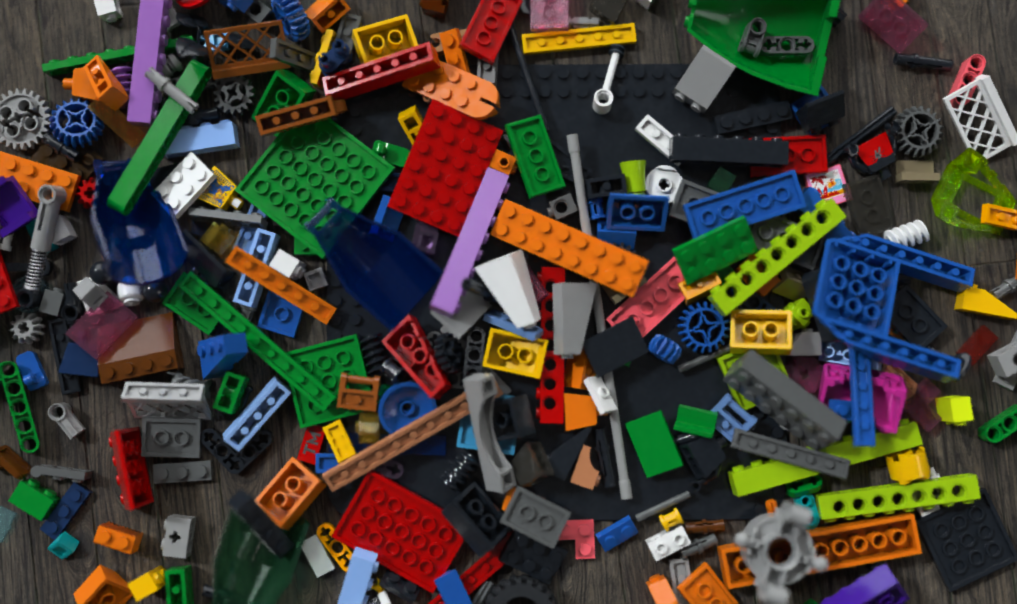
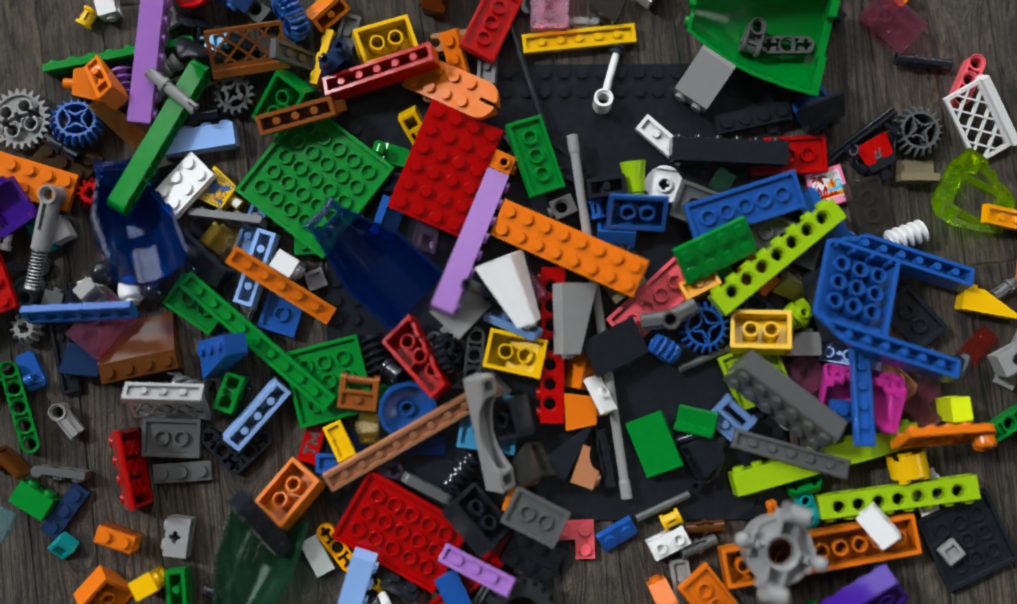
none -> blue plate [19,300,139,324]
none -> yellow bush [75,5,98,31]
none -> dark grey beam [400,471,455,505]
none -> medium lavender plate [438,543,517,597]
none -> dark grey piece [640,297,700,331]
none -> white hinge [856,501,901,550]
none -> orange plate [889,422,997,451]
none -> light grey tile [936,538,966,566]

